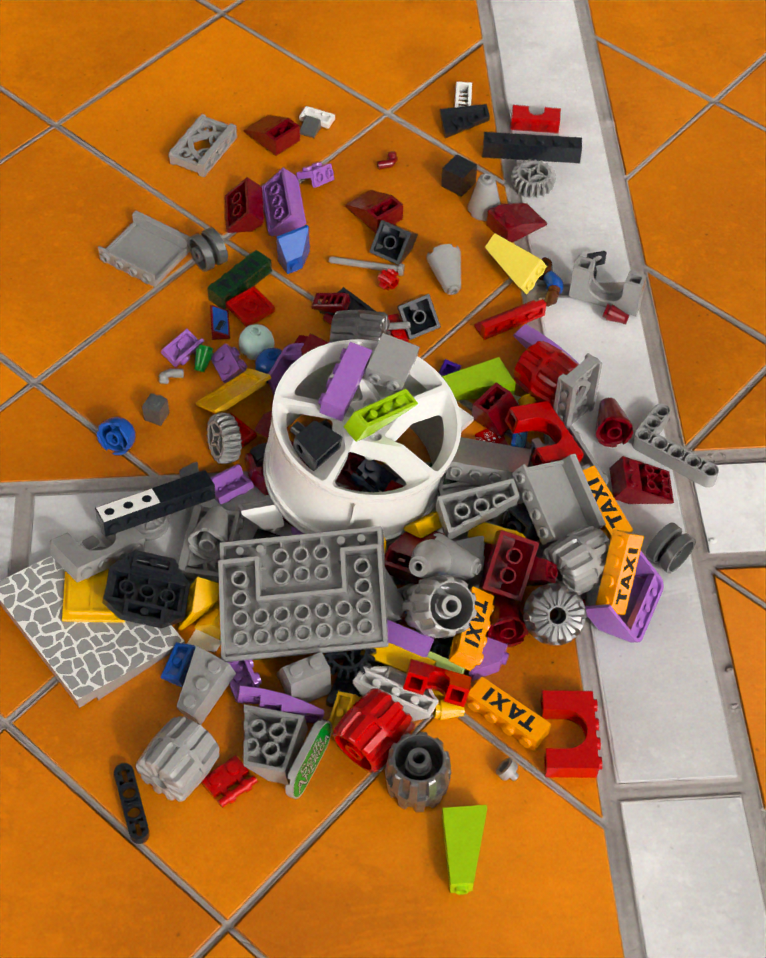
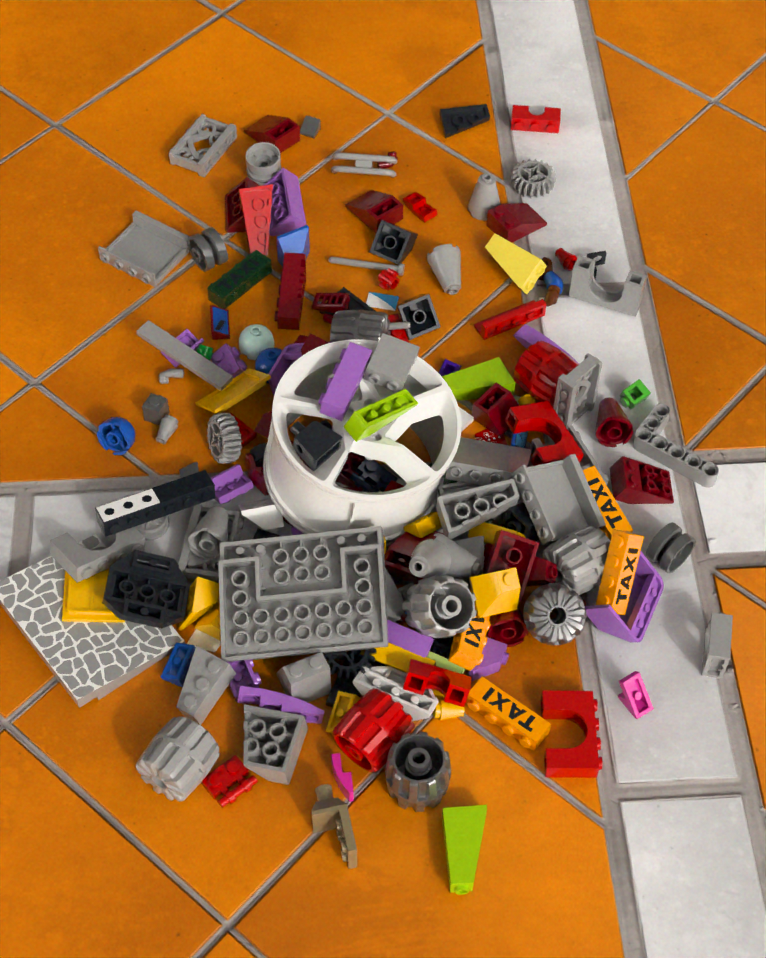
black beam [114,763,150,844] -> none
red plate [226,286,275,327] -> none
tile [285,719,332,799] -> none
medium lavender bracket [296,162,334,187] -> none
white plate [299,106,335,129] -> none
black head [441,154,477,197] -> none
white slope [455,82,472,107] -> none
black brick [482,132,582,163] -> none
light grey tile [496,758,519,781] -> none
dark red cone [602,304,630,325] -> none
none -> light grey tile [136,320,233,391]
none -> light grey cone [156,415,178,444]
none -> wing [239,184,273,258]
none -> light grey wheel [245,142,281,186]
none -> dark red wedge [275,253,307,330]
none -> dark tan plate [311,784,357,869]
none -> light grey piece [331,152,397,178]
none -> dark pink slope [331,753,354,802]
none -> sticker [366,292,399,311]
none -> red slope [403,192,438,223]
none -> yellow slope [469,568,520,618]
none -> red cone [555,248,577,271]
none -> dark pink slope [618,671,654,719]
none -> bright green brick [619,379,651,410]
none -> light grey window [702,612,733,679]

